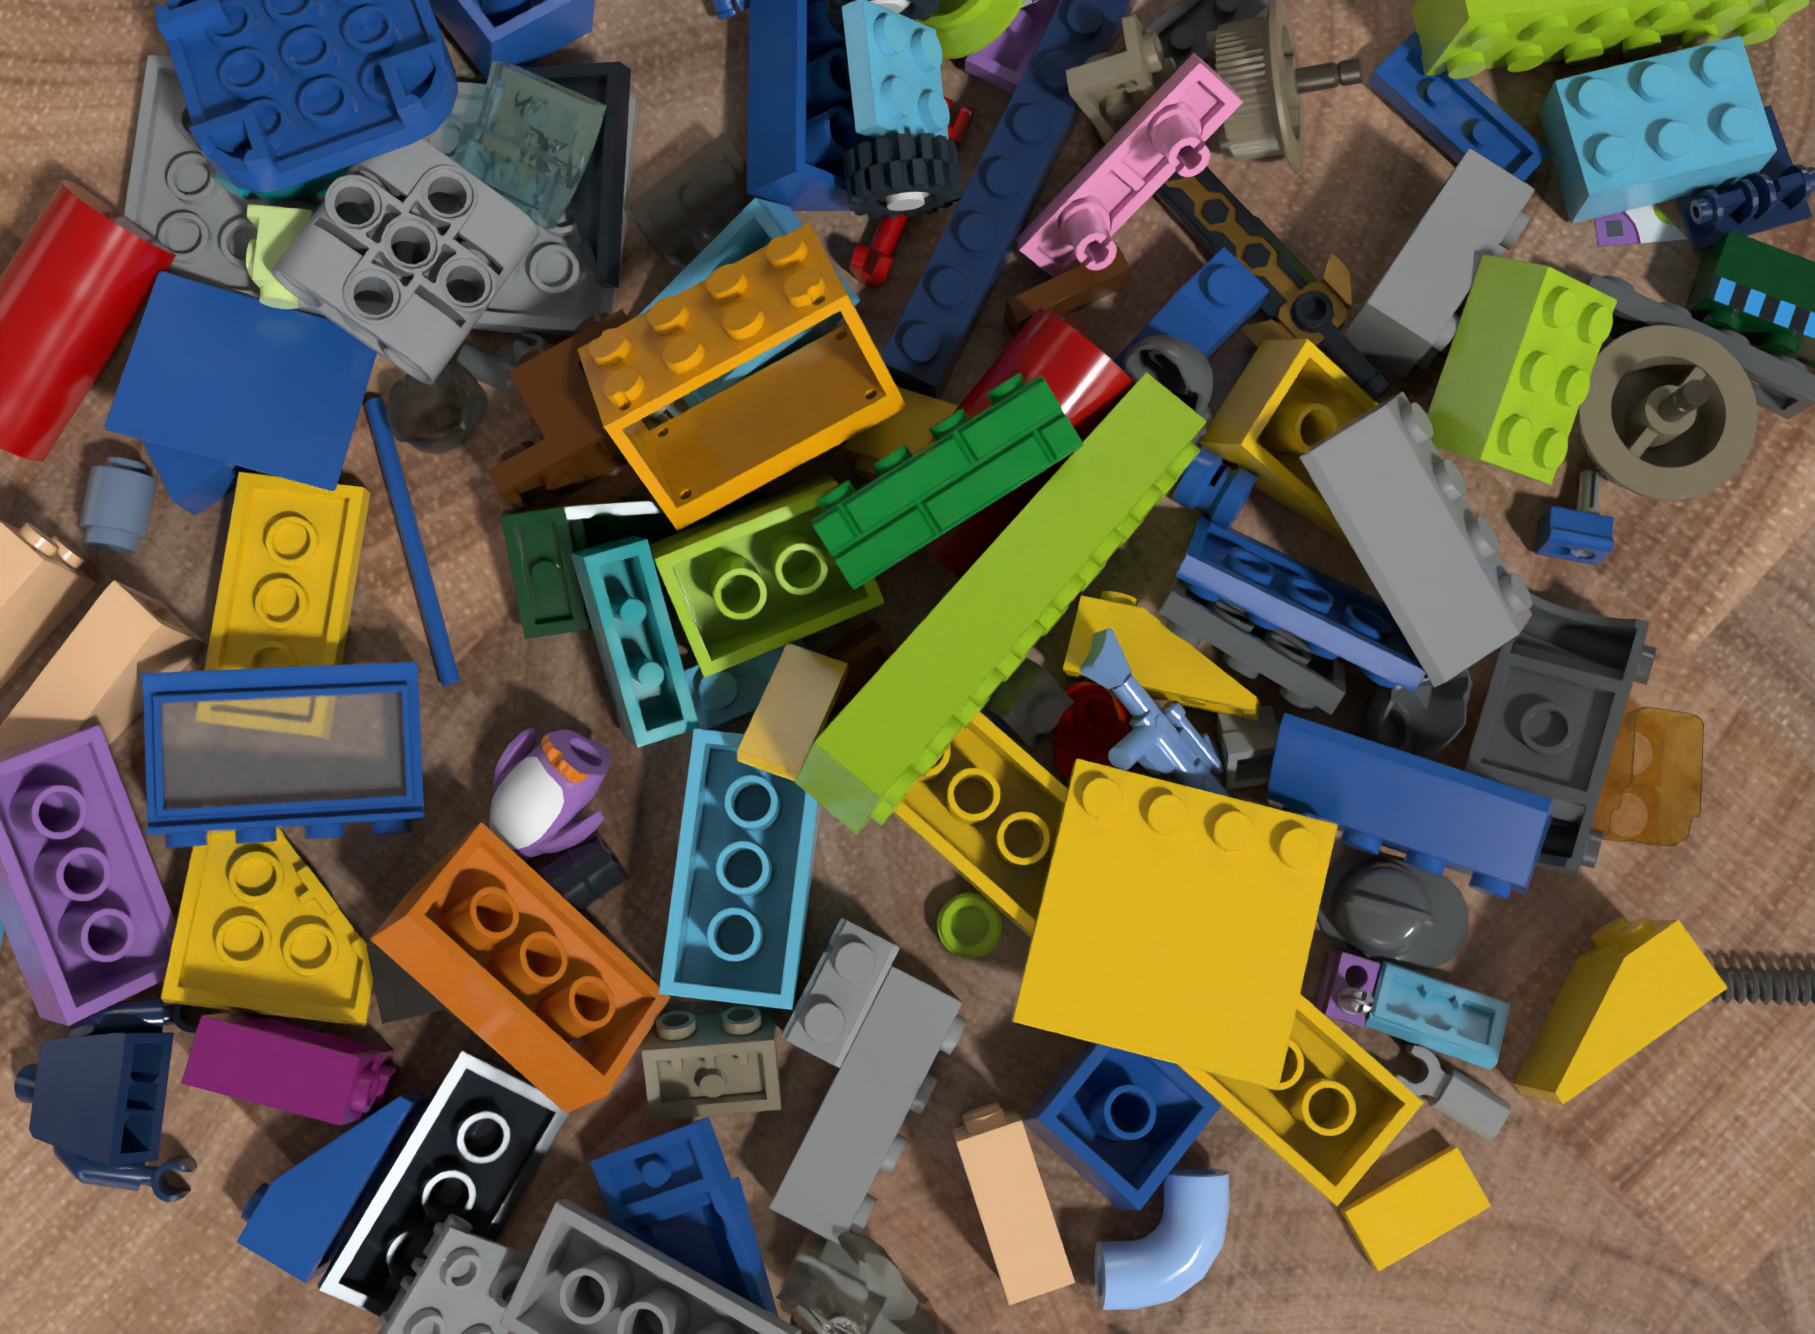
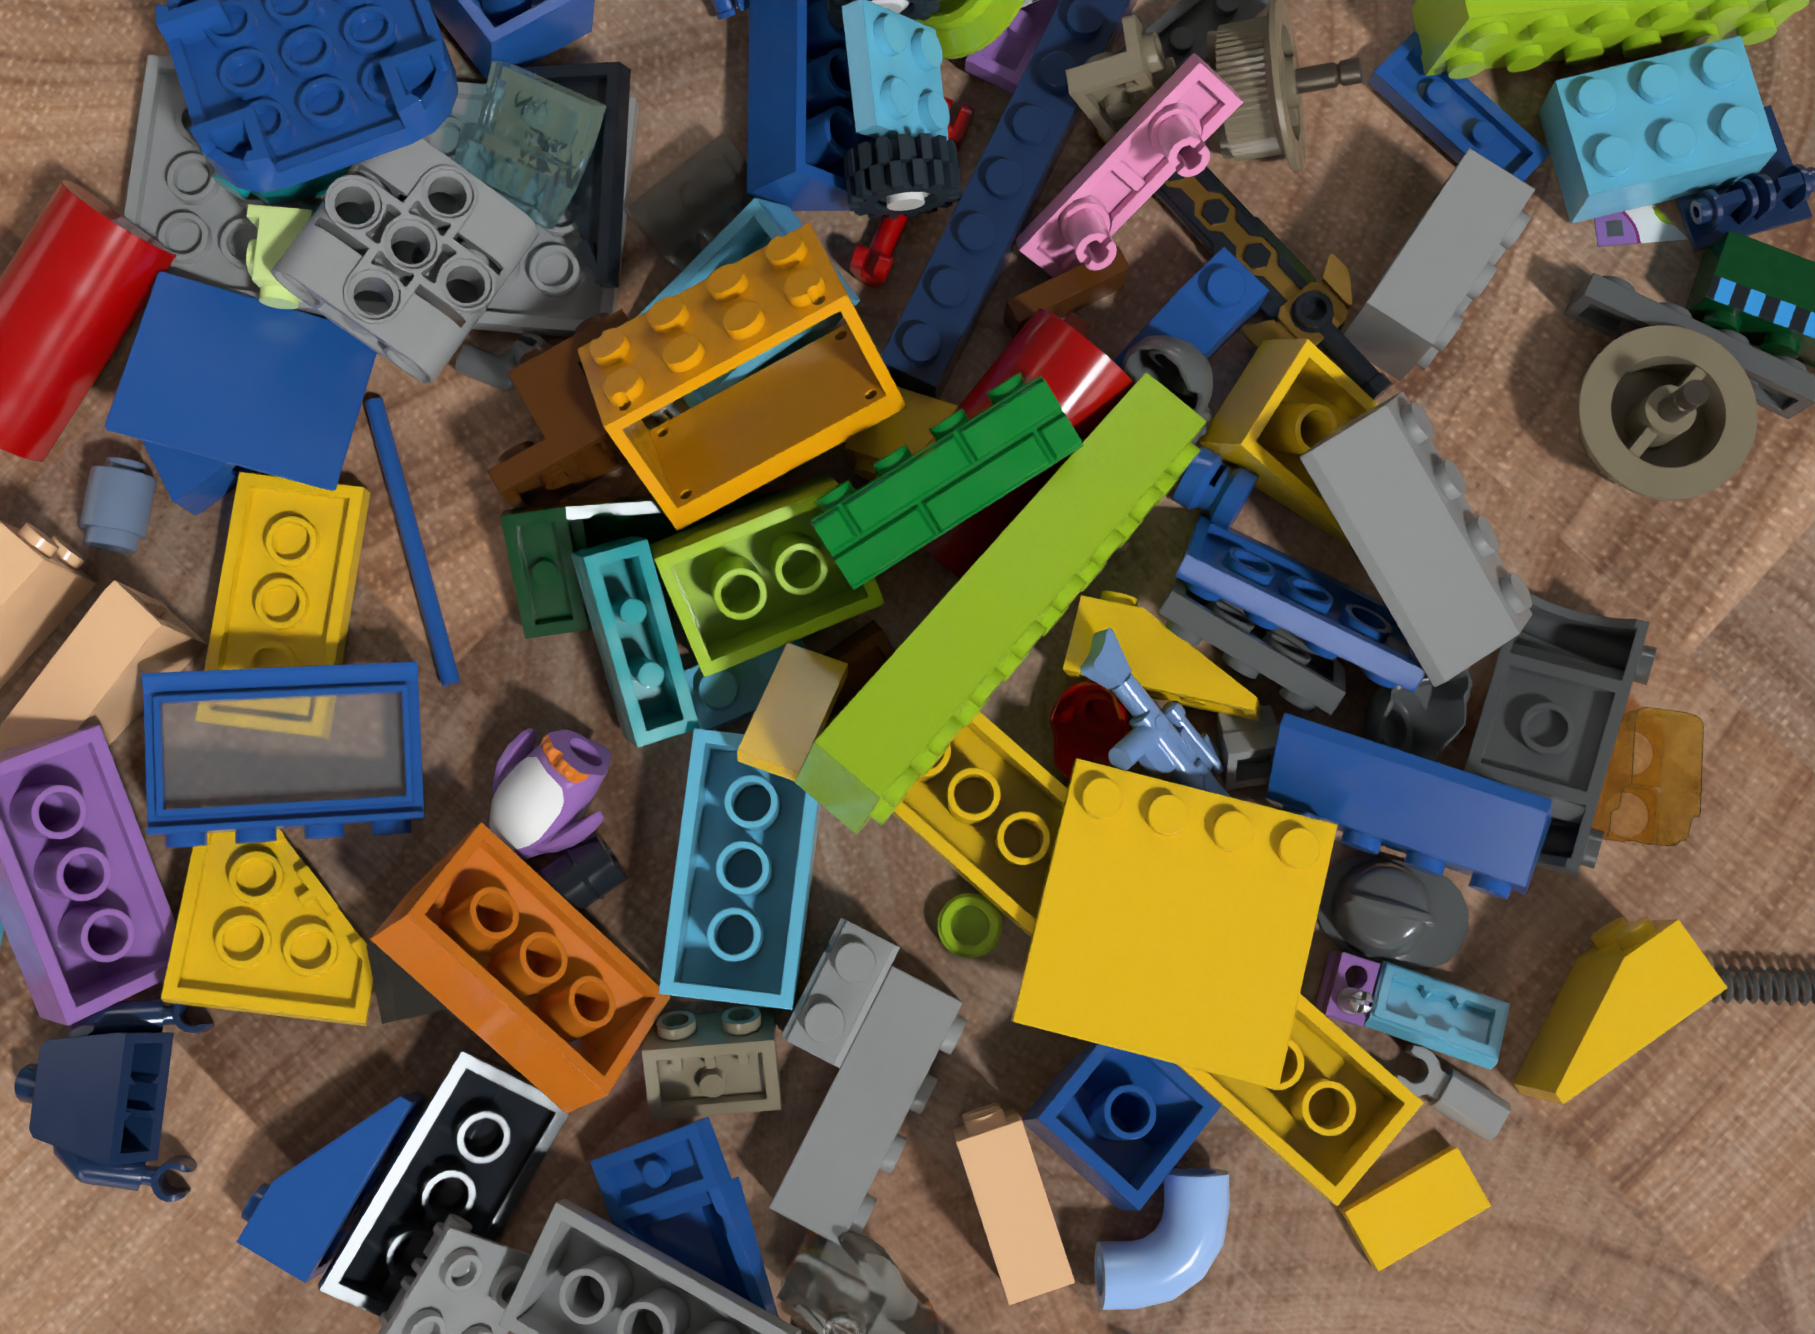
magenta window [181,1012,397,1125] -> none
clear smoke hair [386,363,488,454] -> none
clear smoke brick [980,657,1074,751] -> none
lime brick [1427,254,1617,485] -> none
blue piece [1534,470,1614,565] -> none

